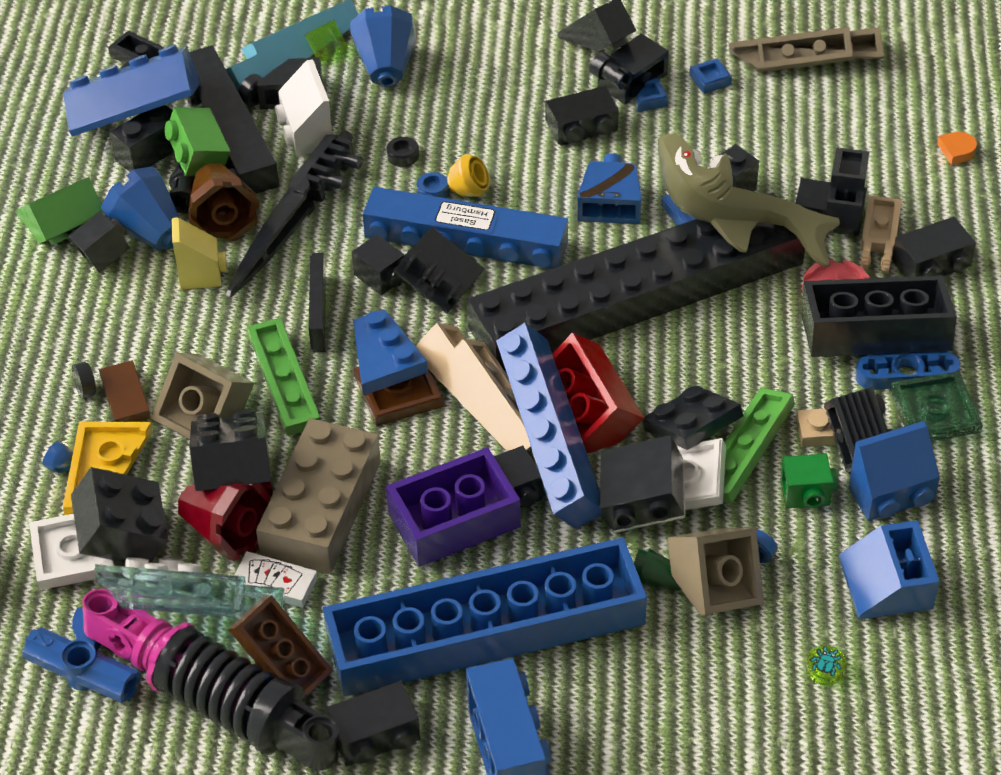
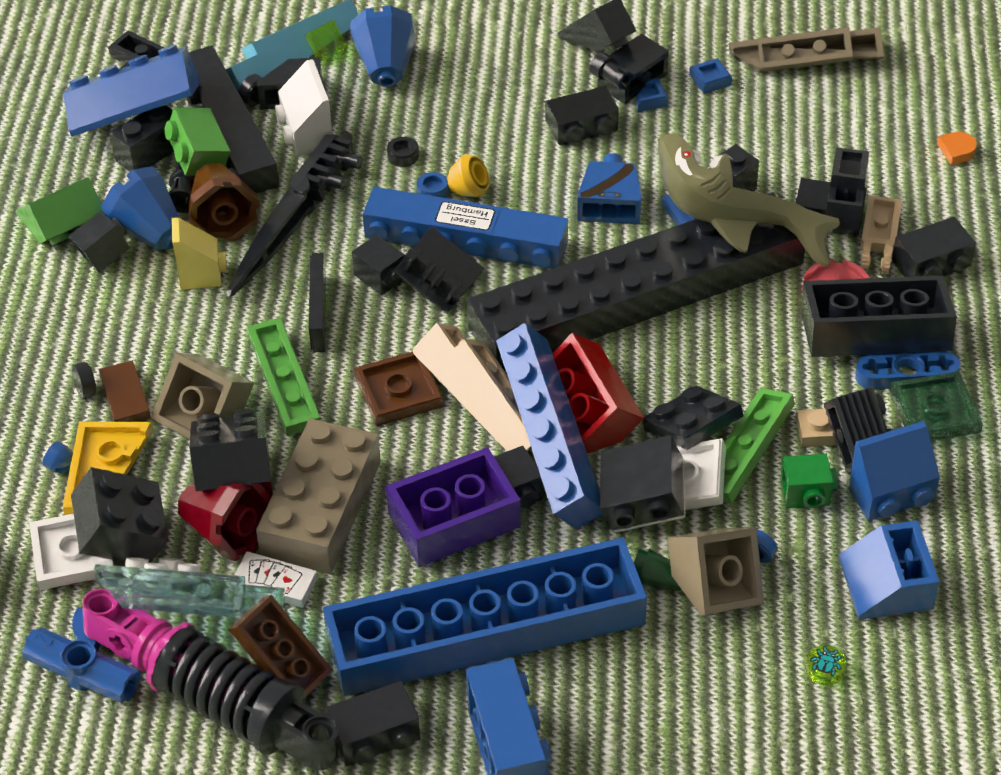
blue wing [353,309,428,396] -> none

